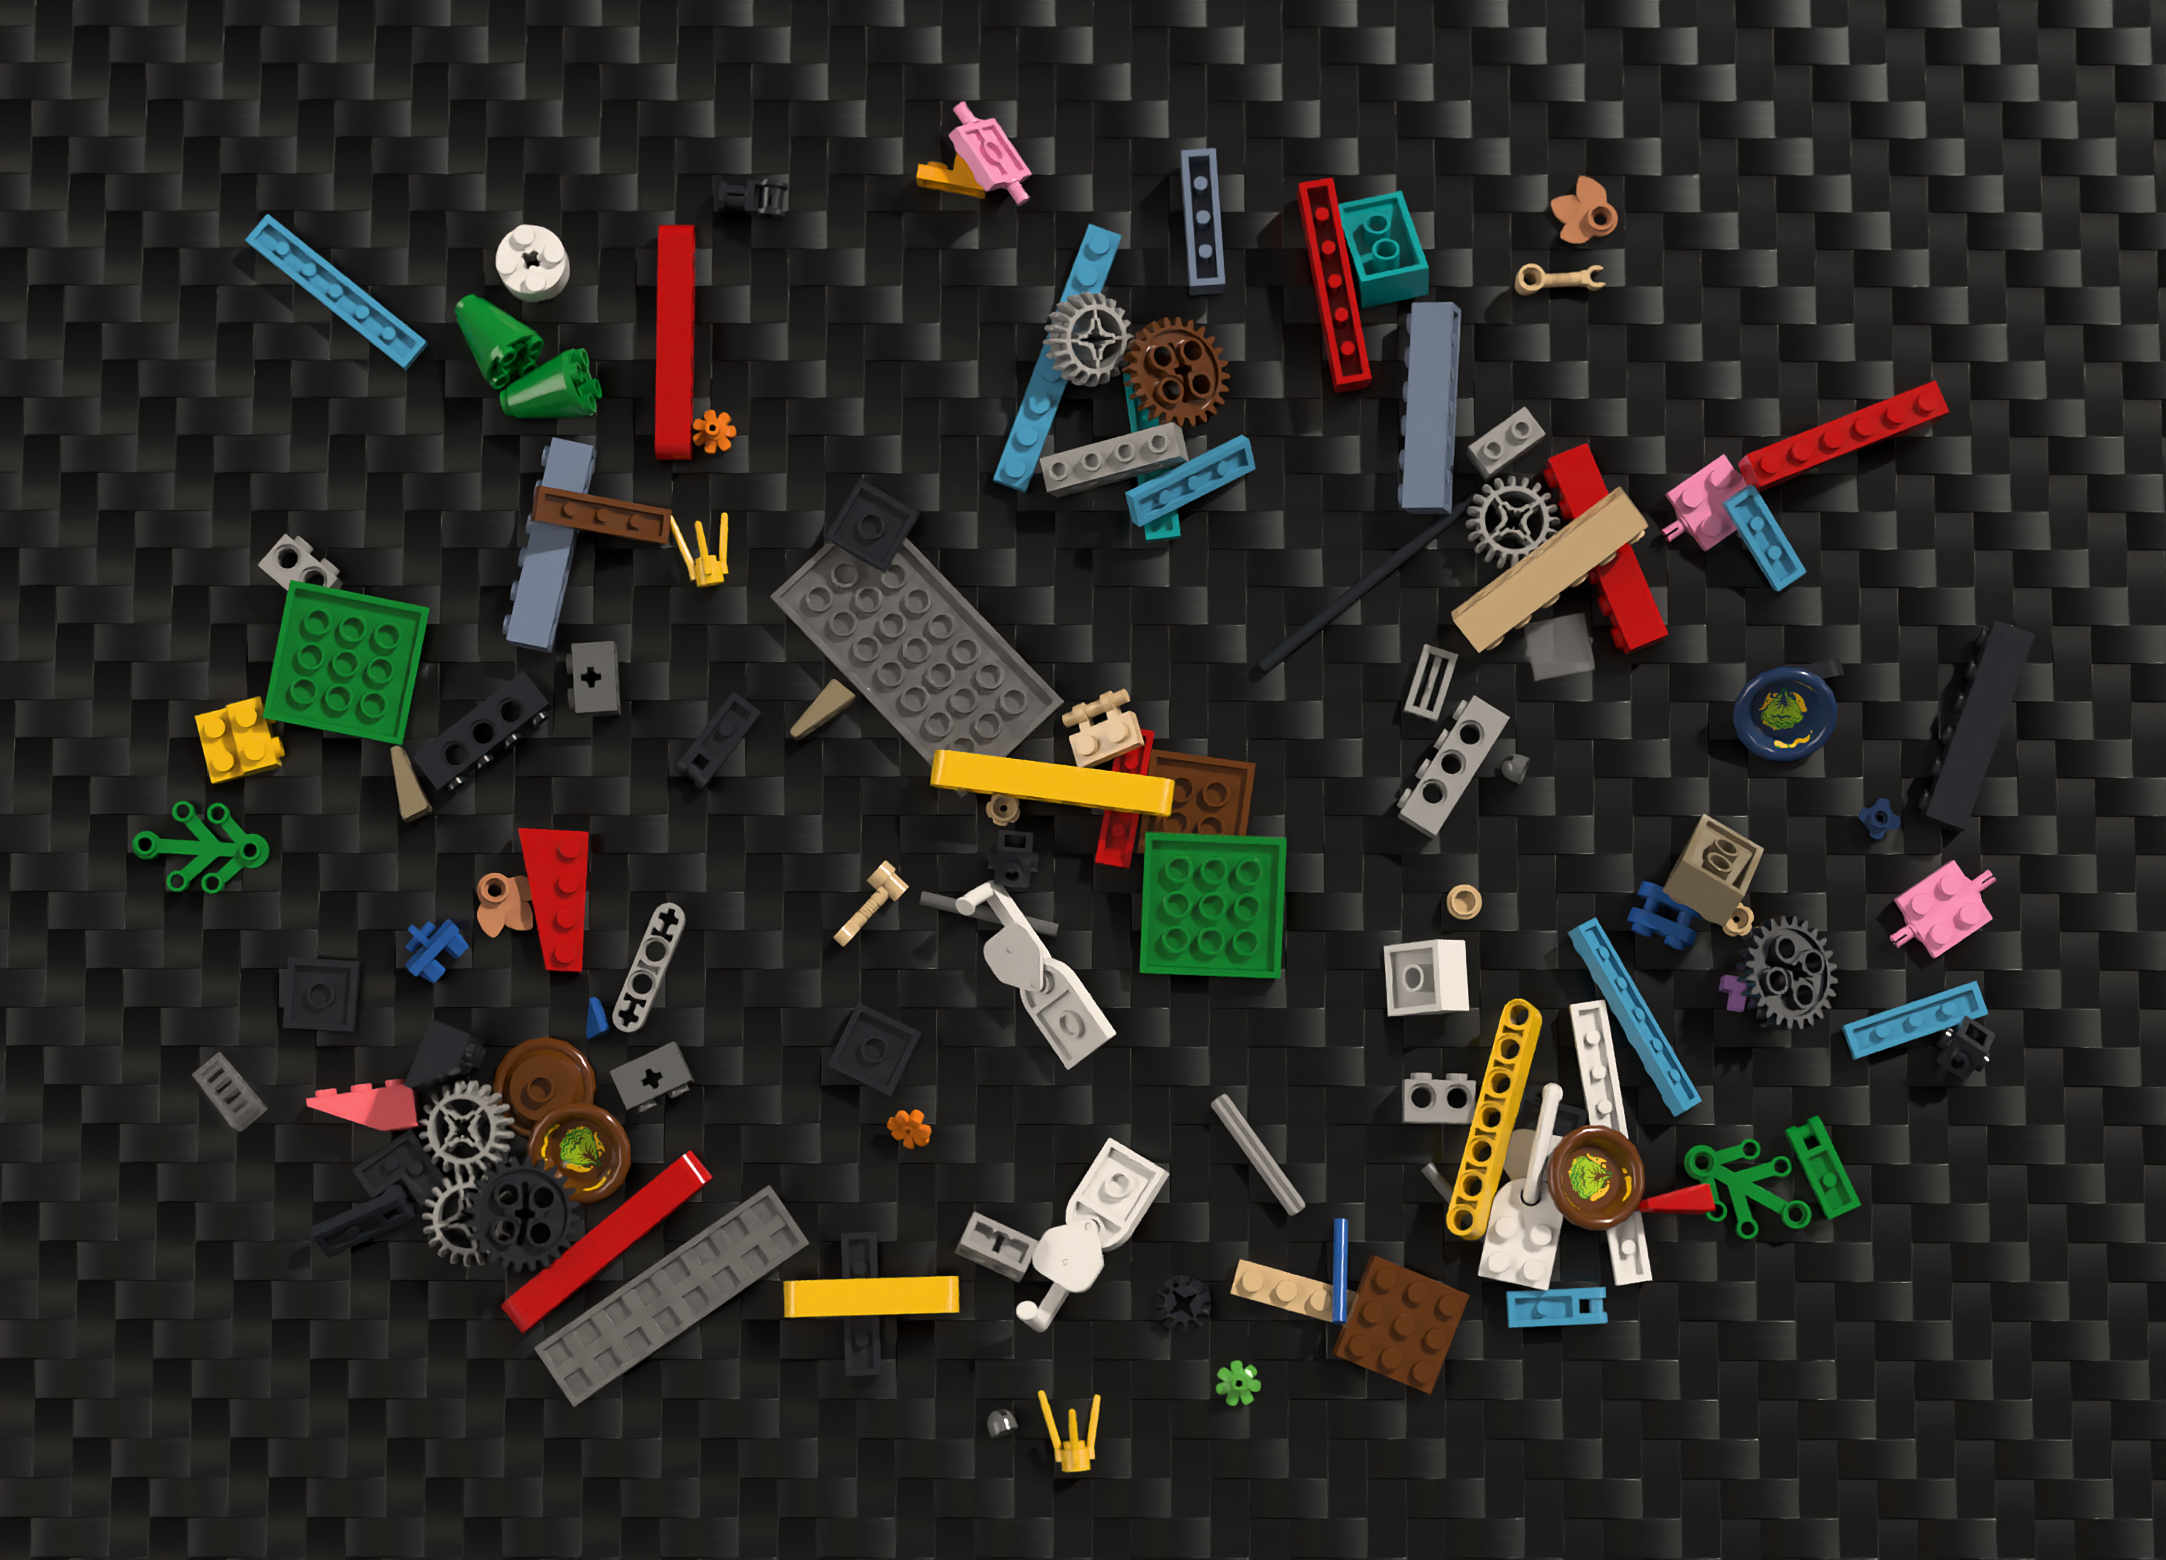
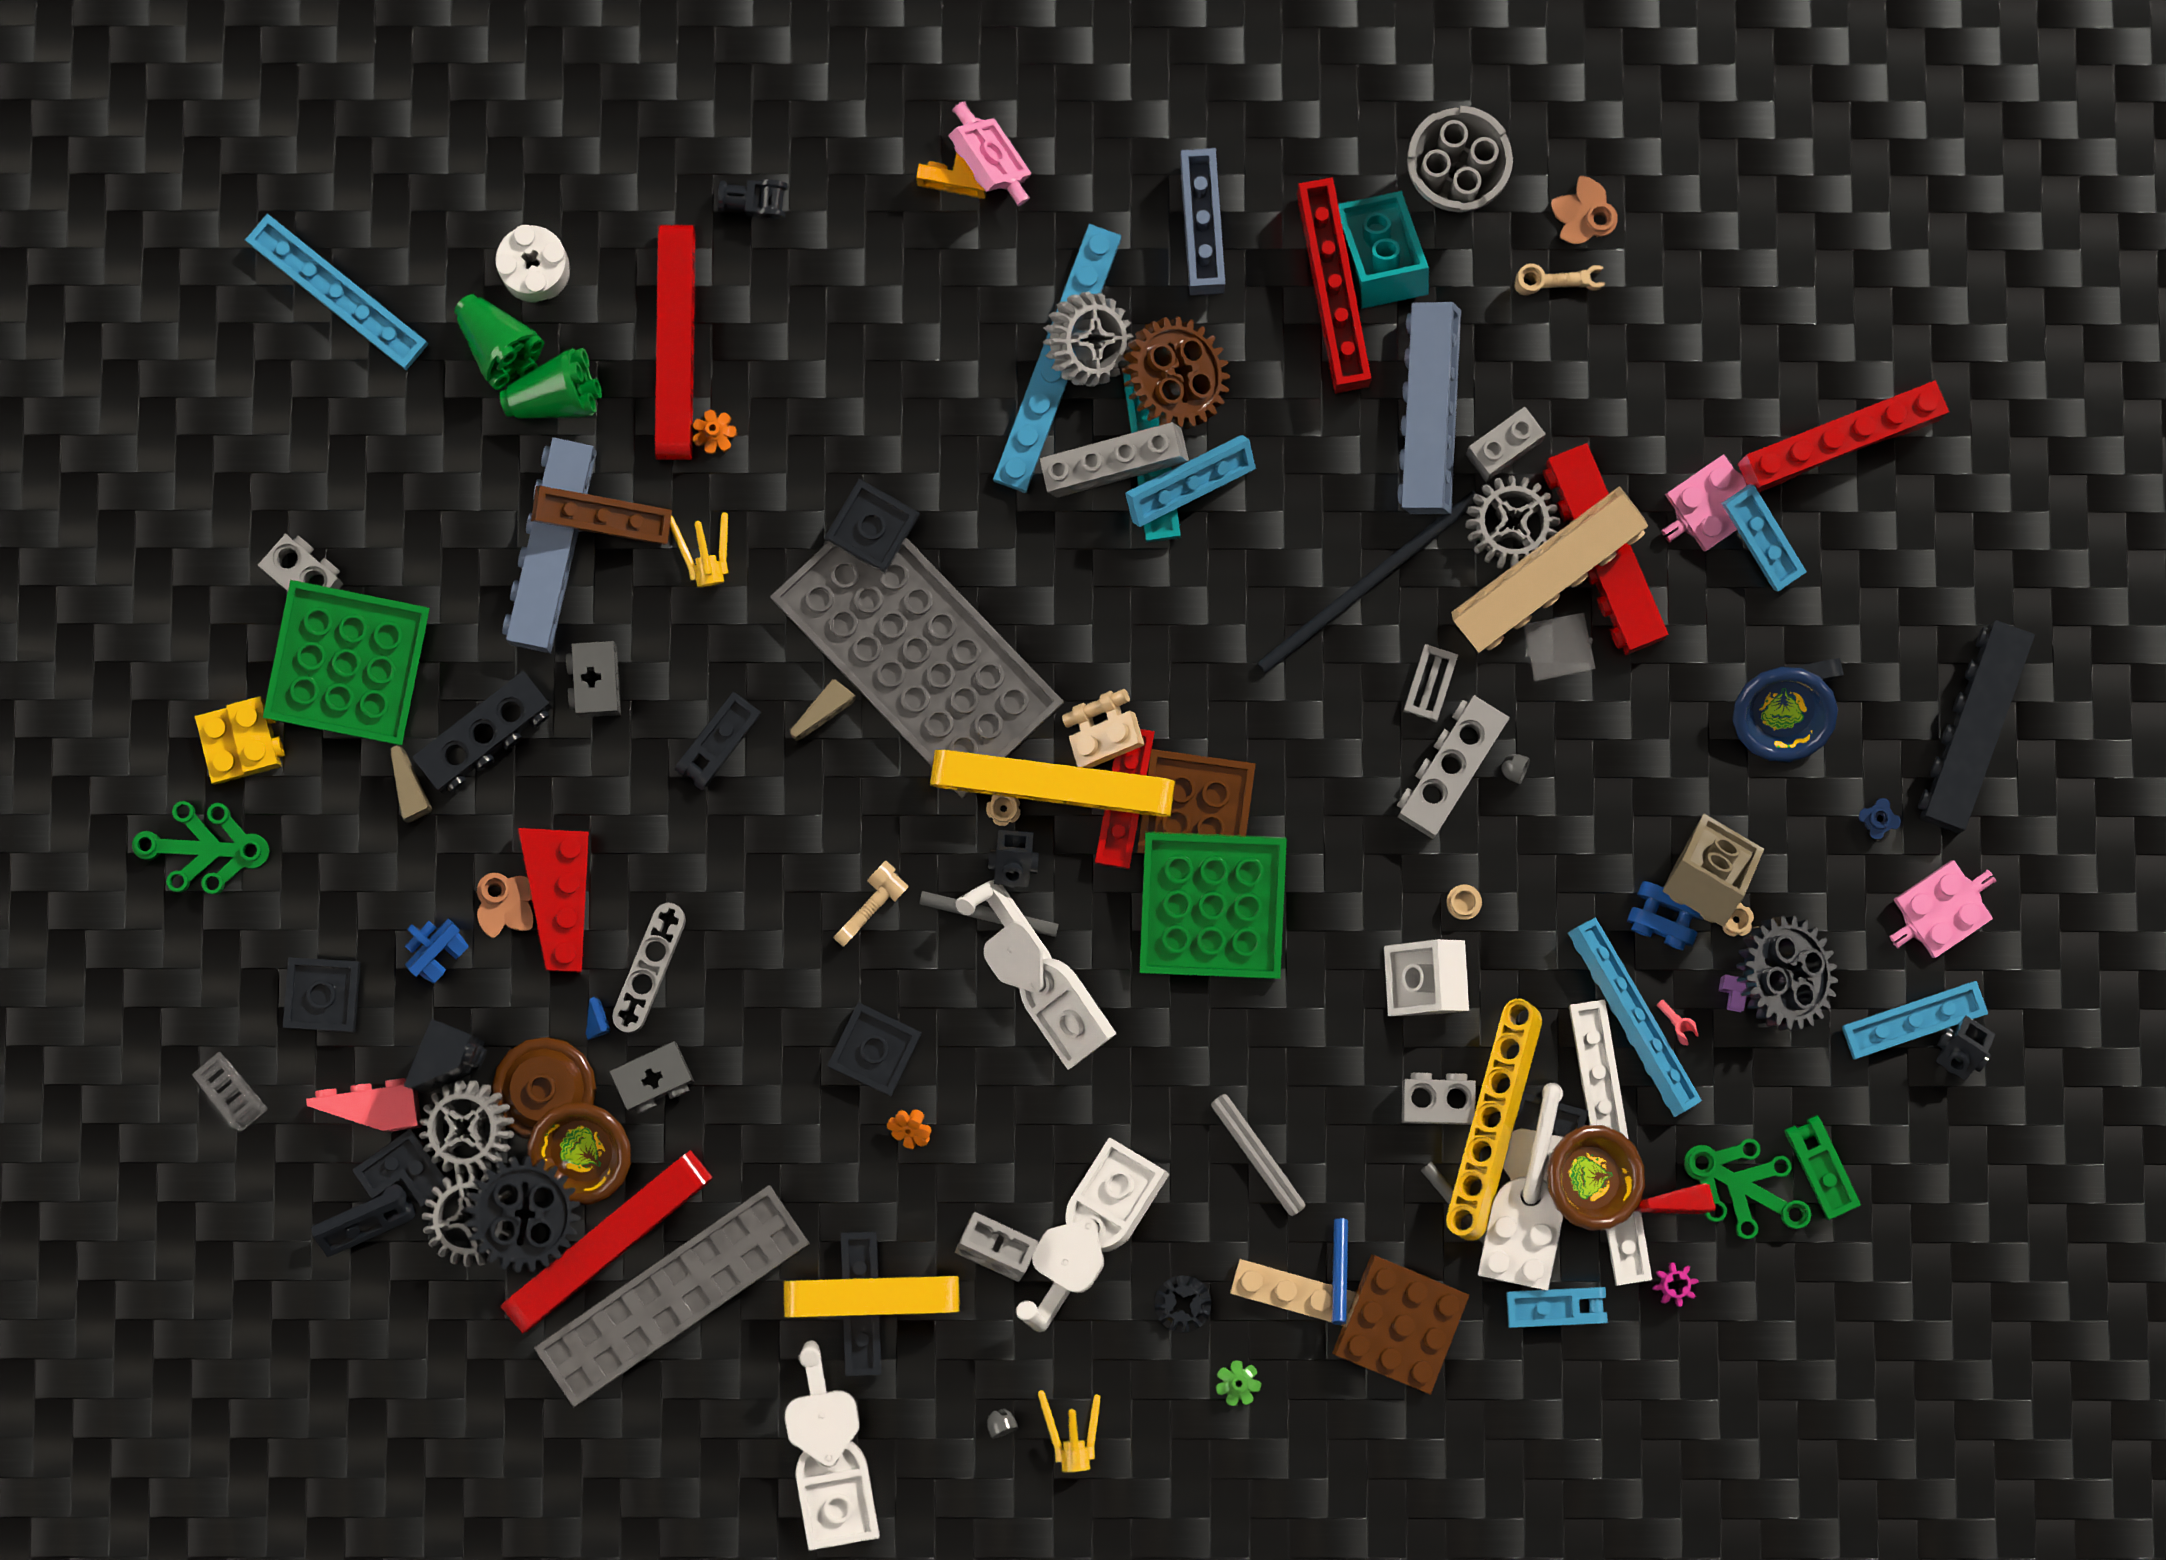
none -> white plate [785,1341,880,1550]
none -> light grey cone [1407,106,1513,213]
none -> dark pink gear [1653,1262,1699,1307]
none -> coral hand [1657,1000,1699,1046]

